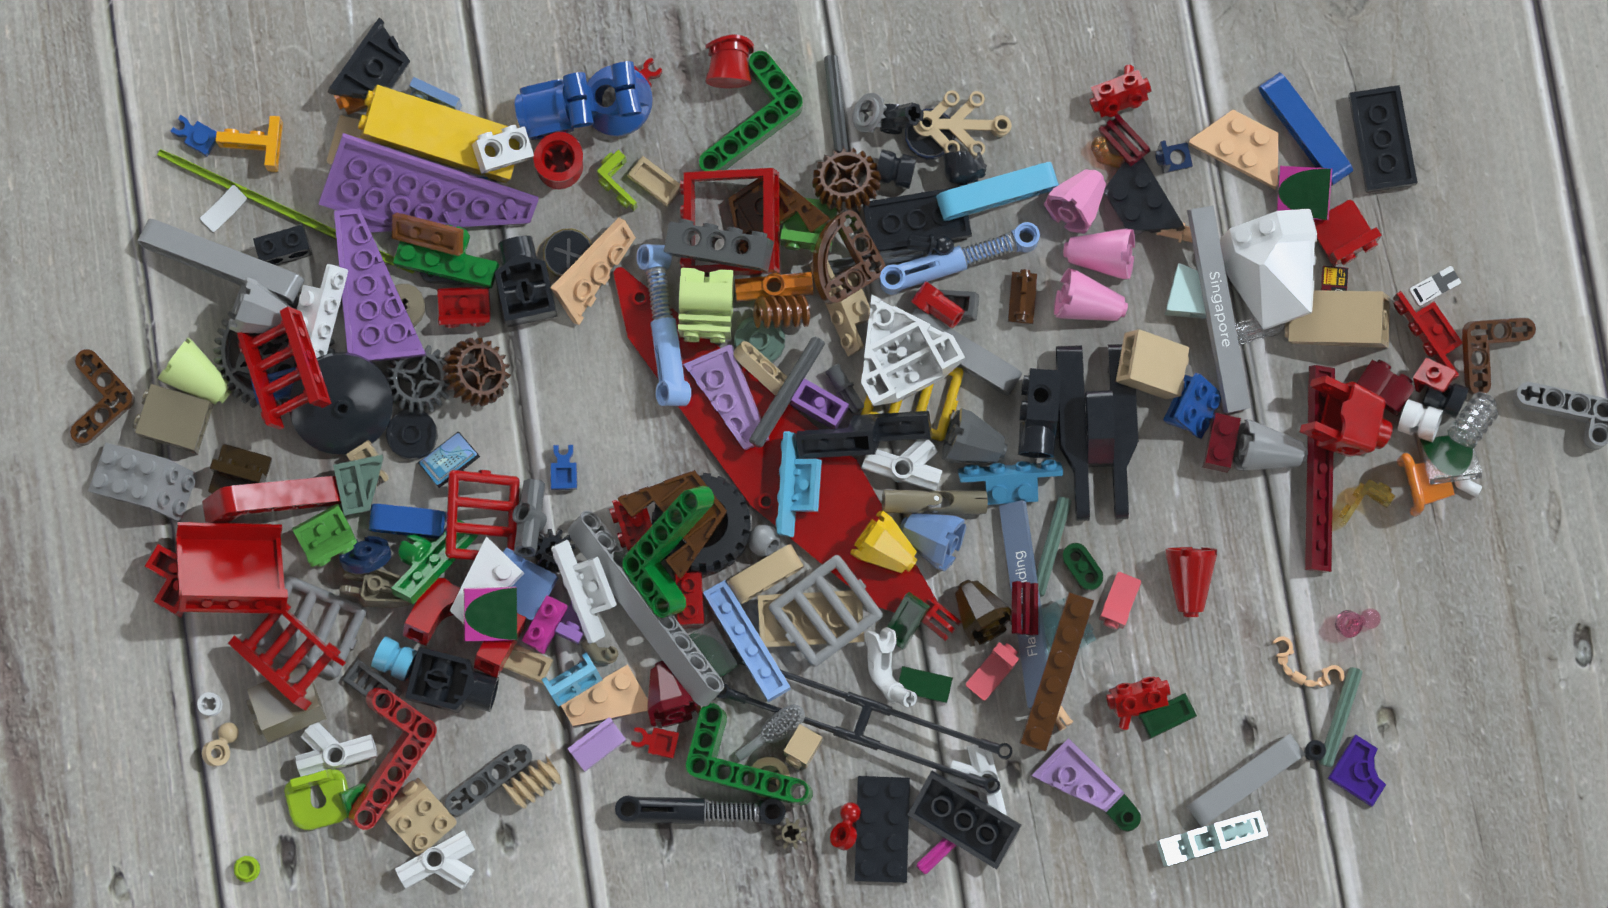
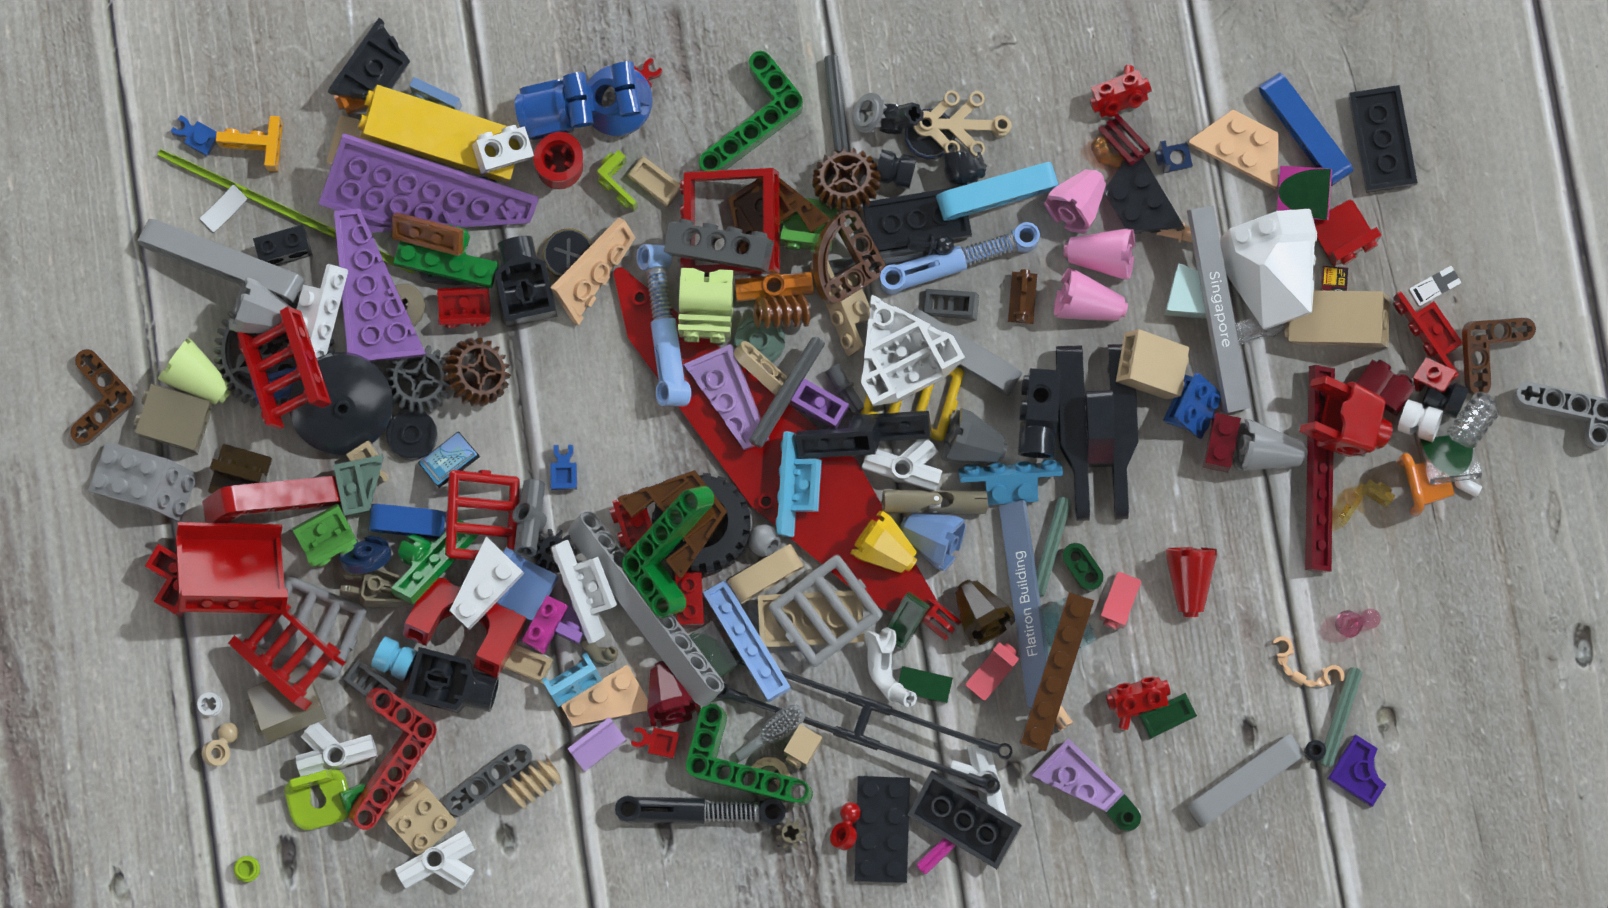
dark green tile [463,587,517,641] -> none
red hat [705,34,754,89] -> none
red piece [911,281,965,329] -> none
dark red tile [1012,581,1038,636] -> none
light aqua slope [1156,811,1268,867] -> none

